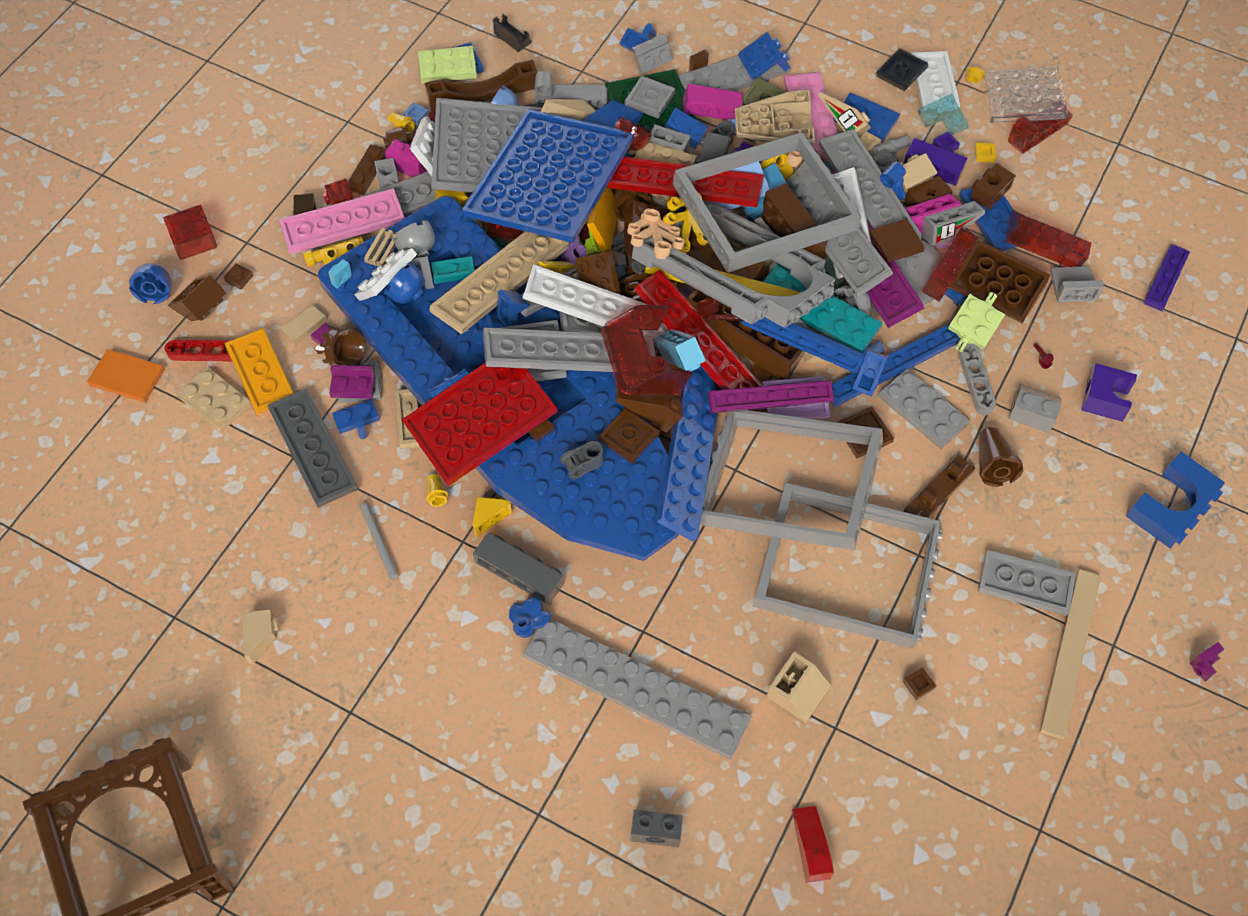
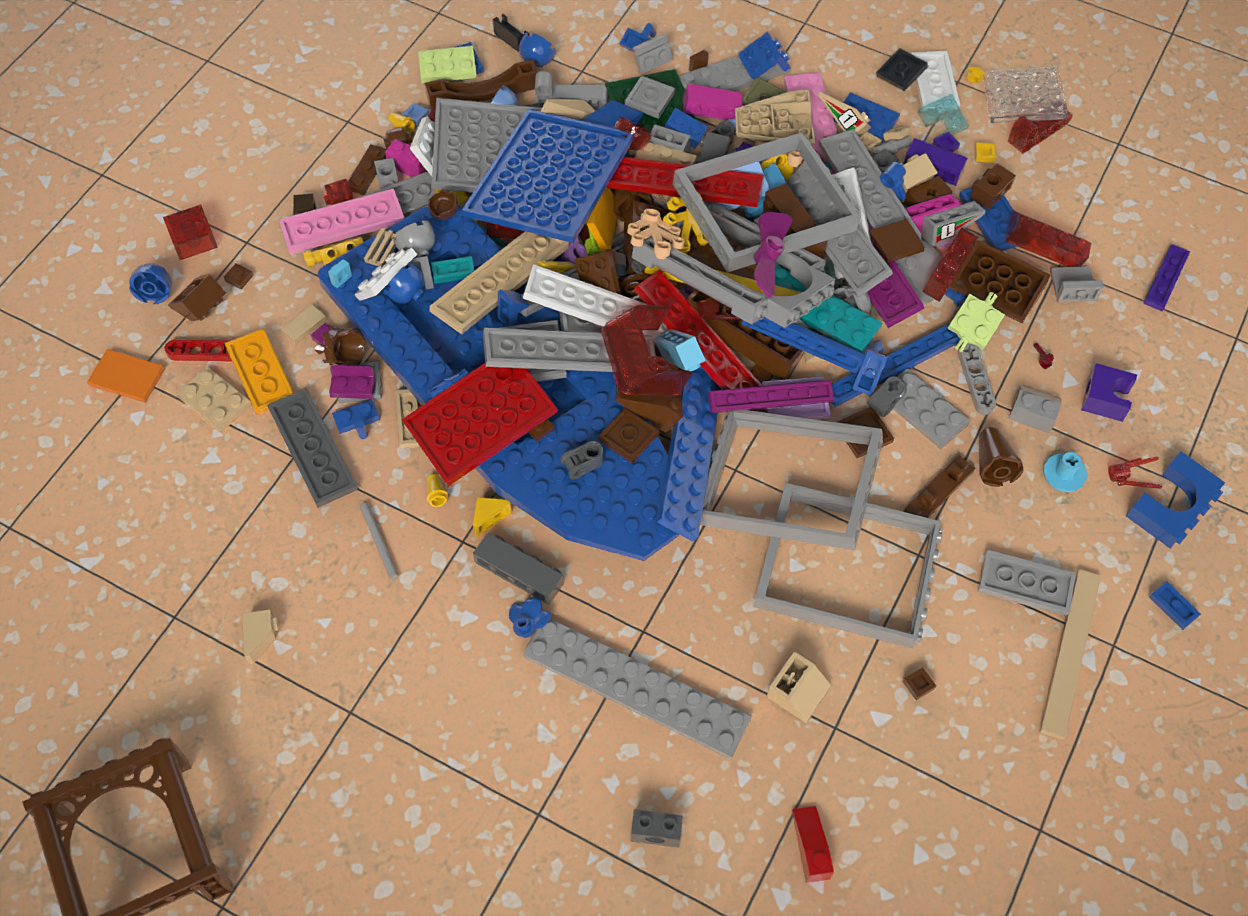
magenta bracket [1190,642,1224,681] -> none
none -> reddish brown hair [428,189,459,220]
none -> blue cylinder [519,32,556,67]
none -> magenta piece [753,212,792,298]
none -> dark grey piece [867,377,907,417]
none -> tan tile [883,127,910,140]
none -> medium azure piece [1043,452,1087,492]
none -> clear red plant [1108,456,1162,489]
none -> blue plate [1149,582,1201,630]

